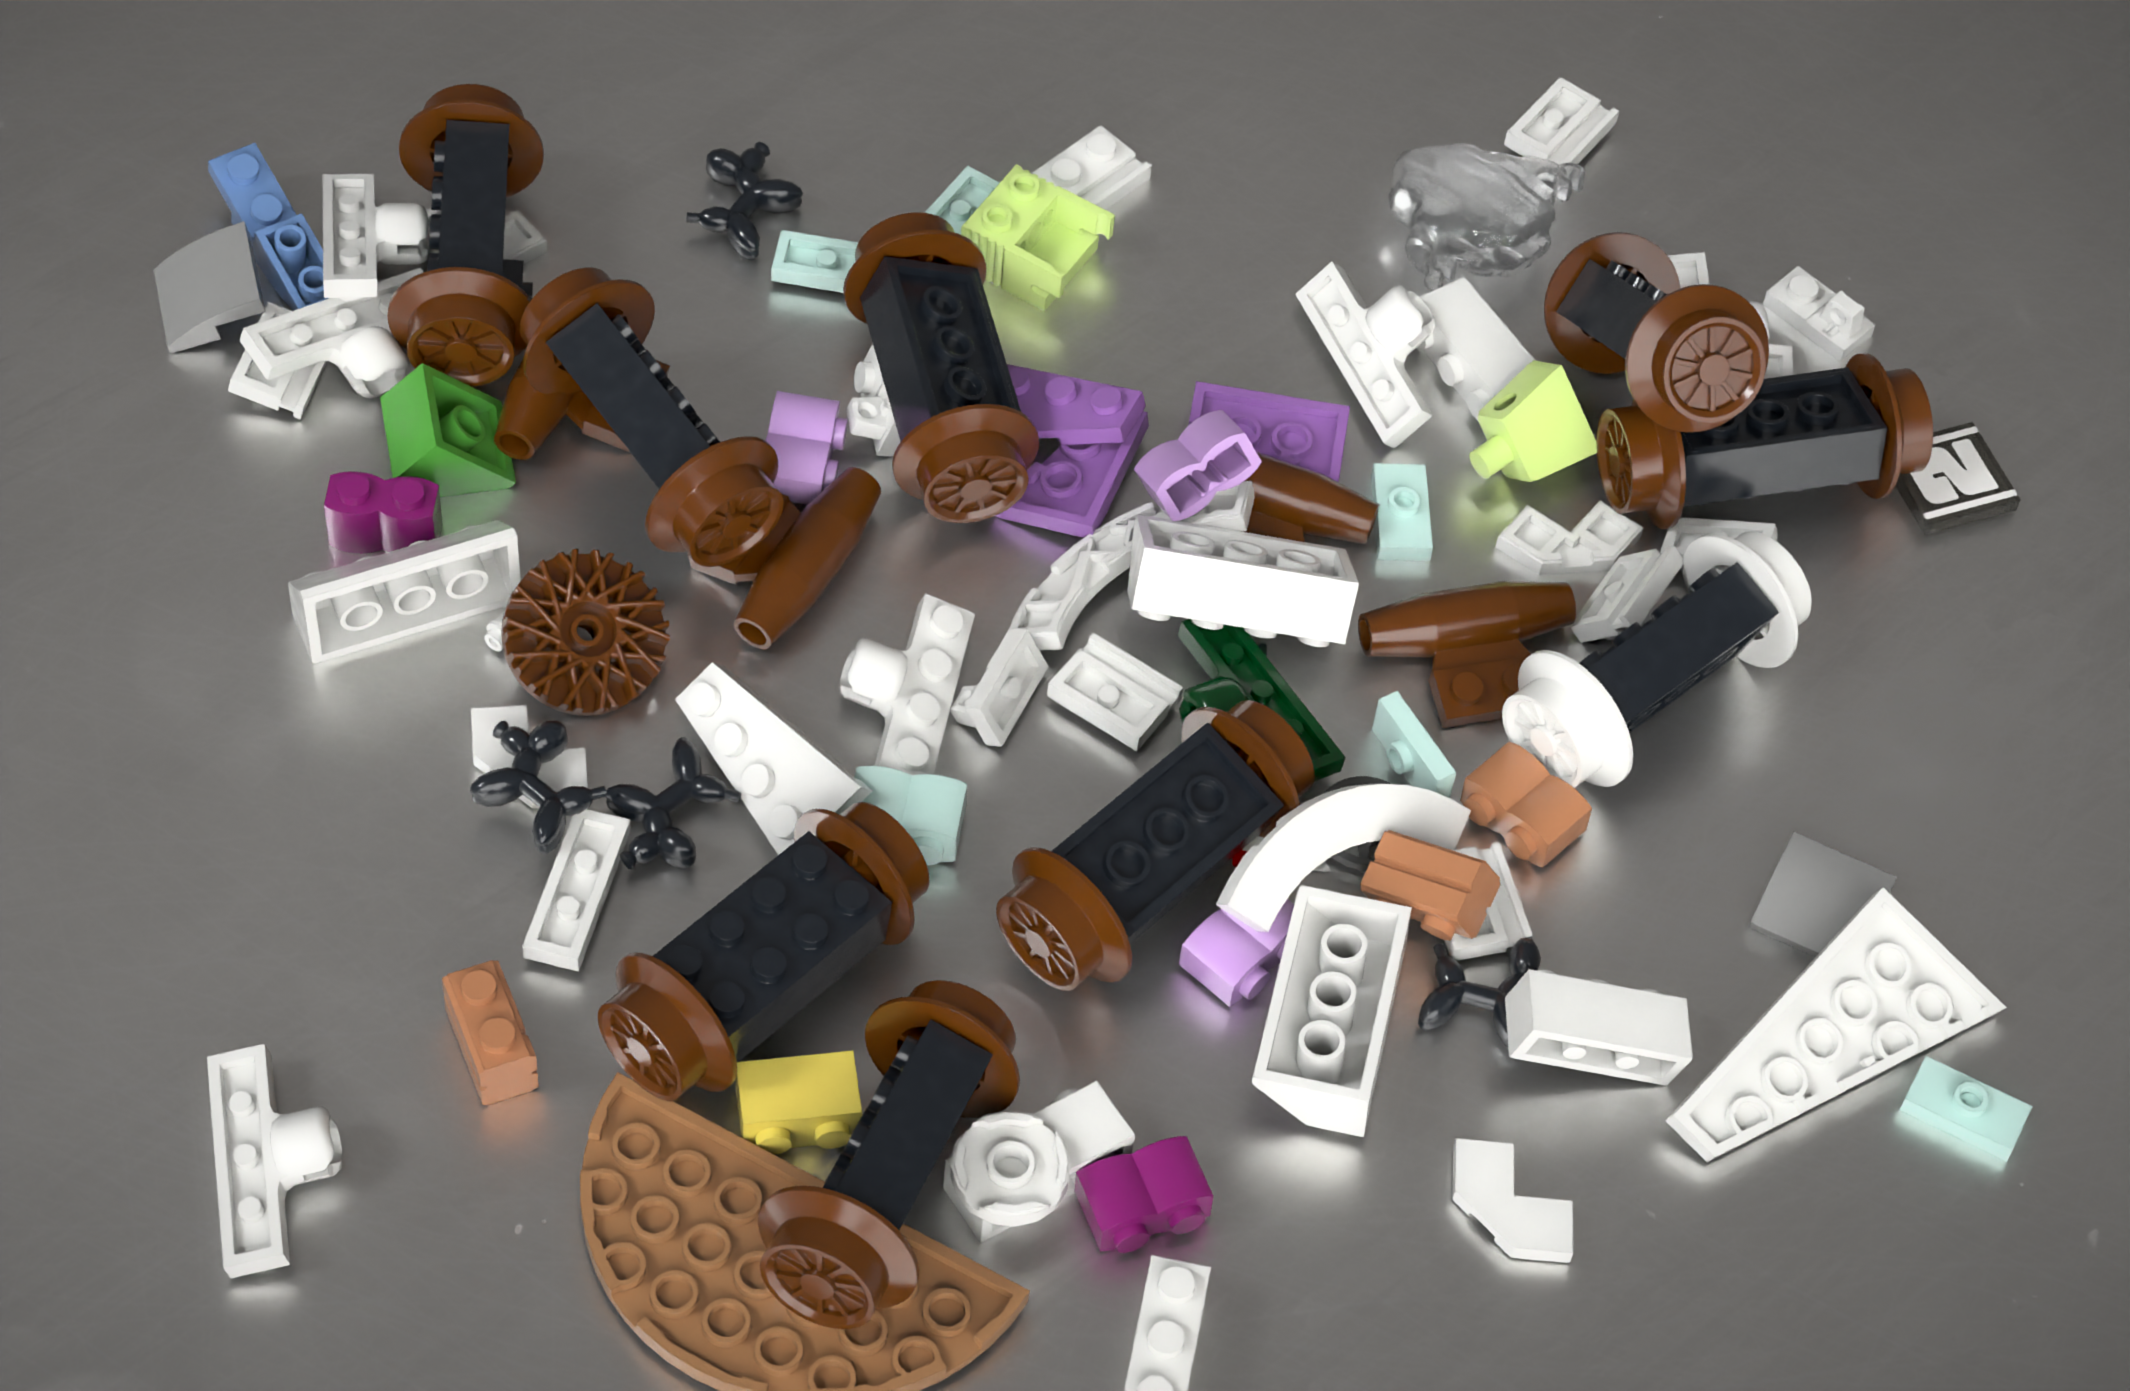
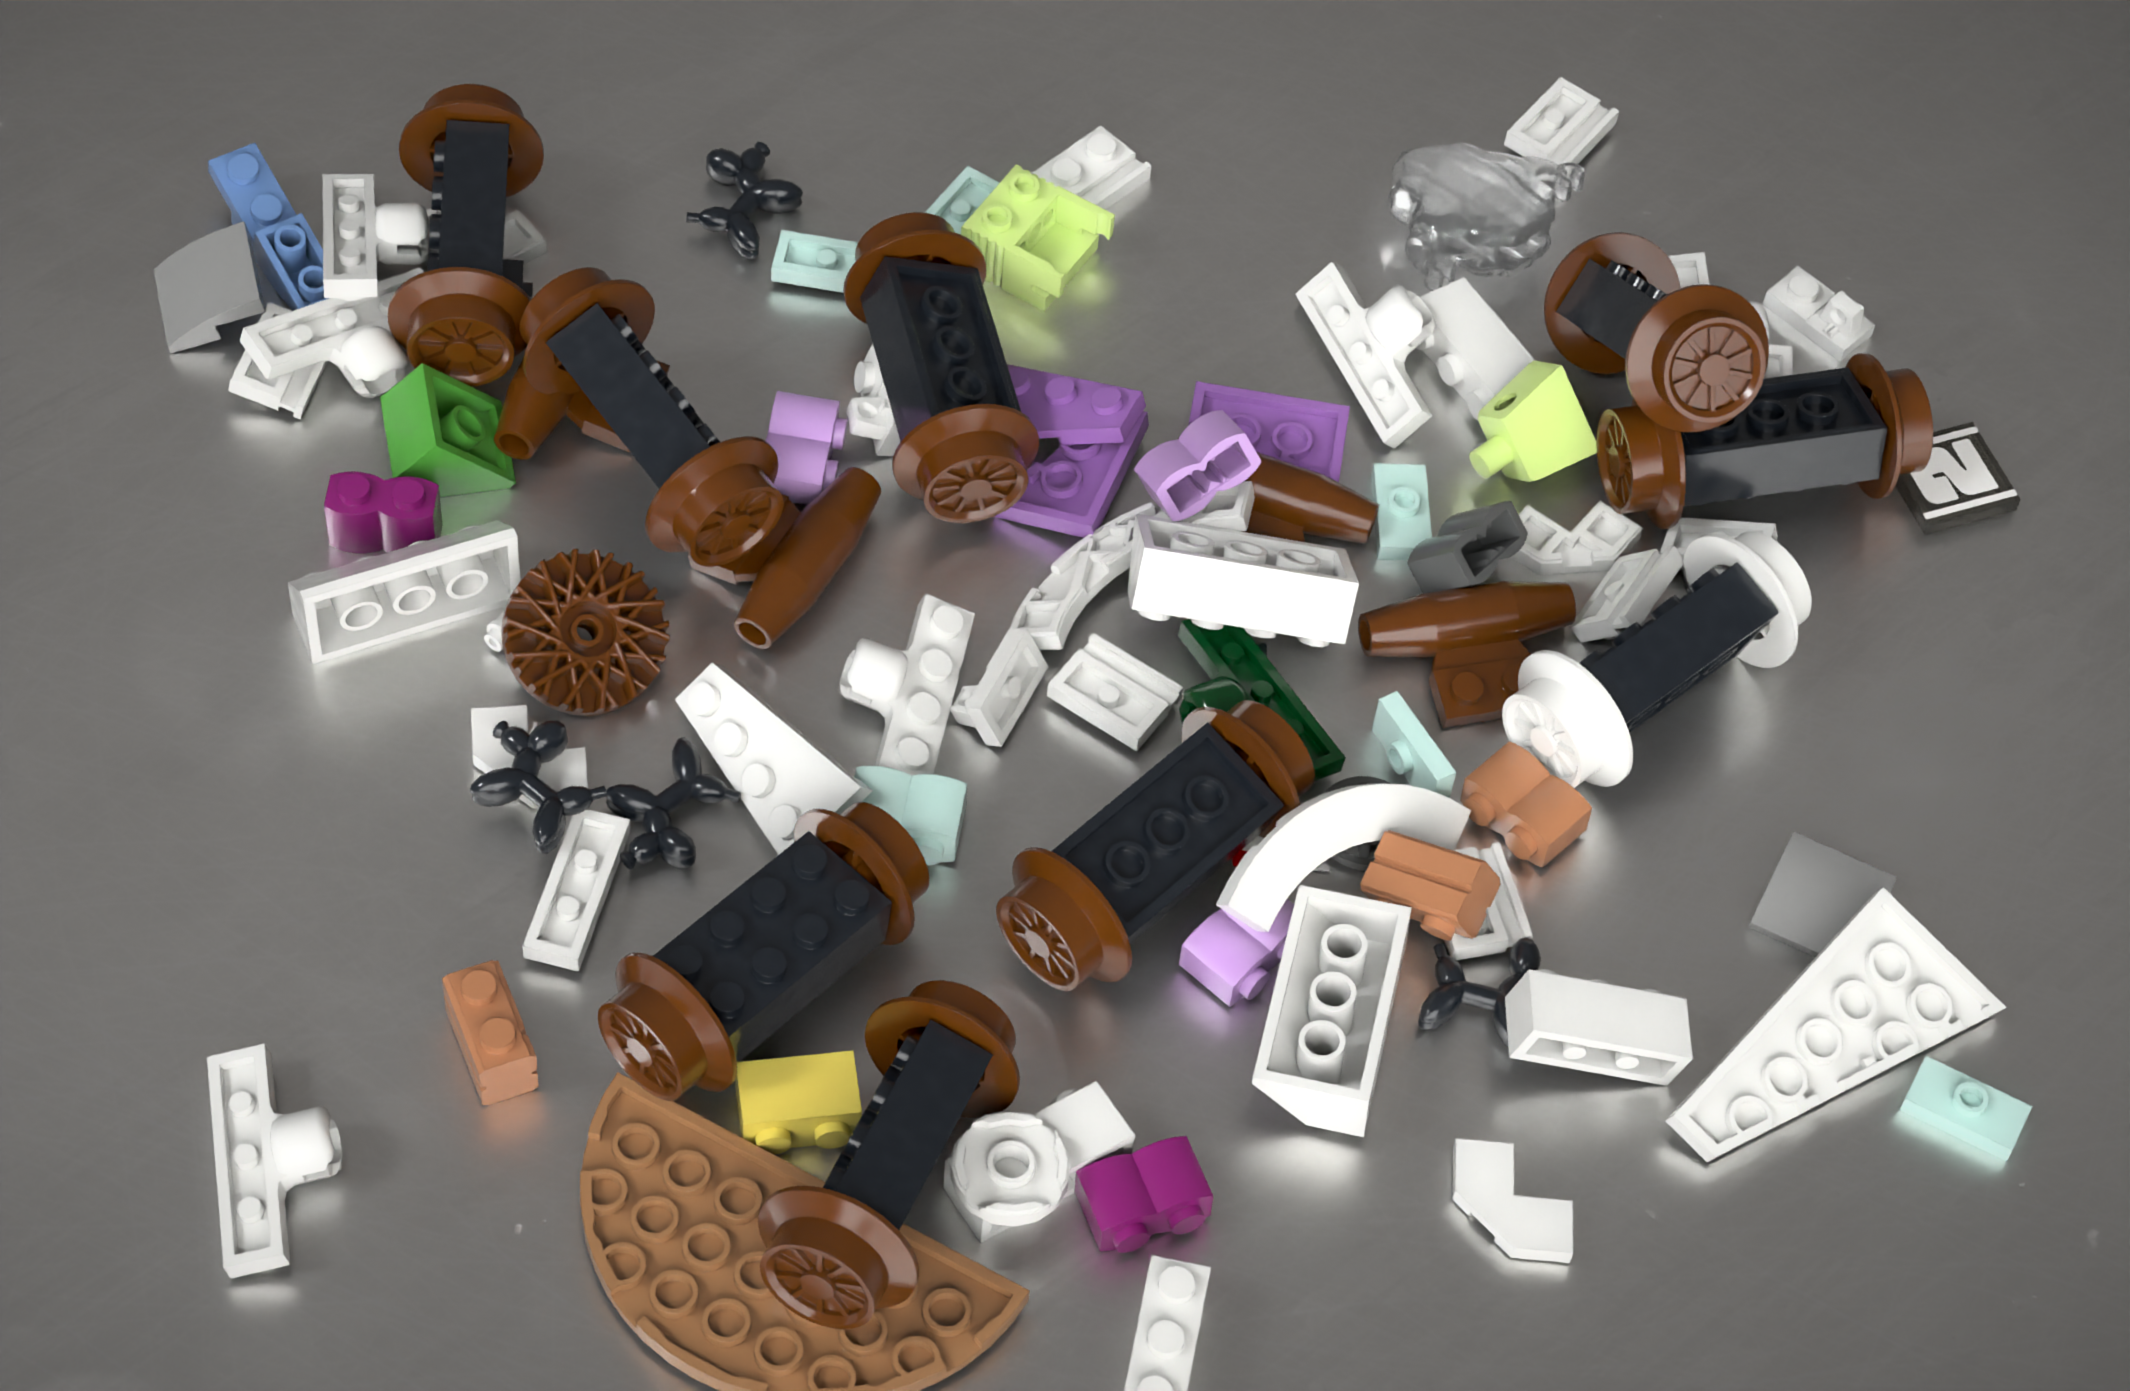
none -> dark grey brick [1407,501,1528,593]

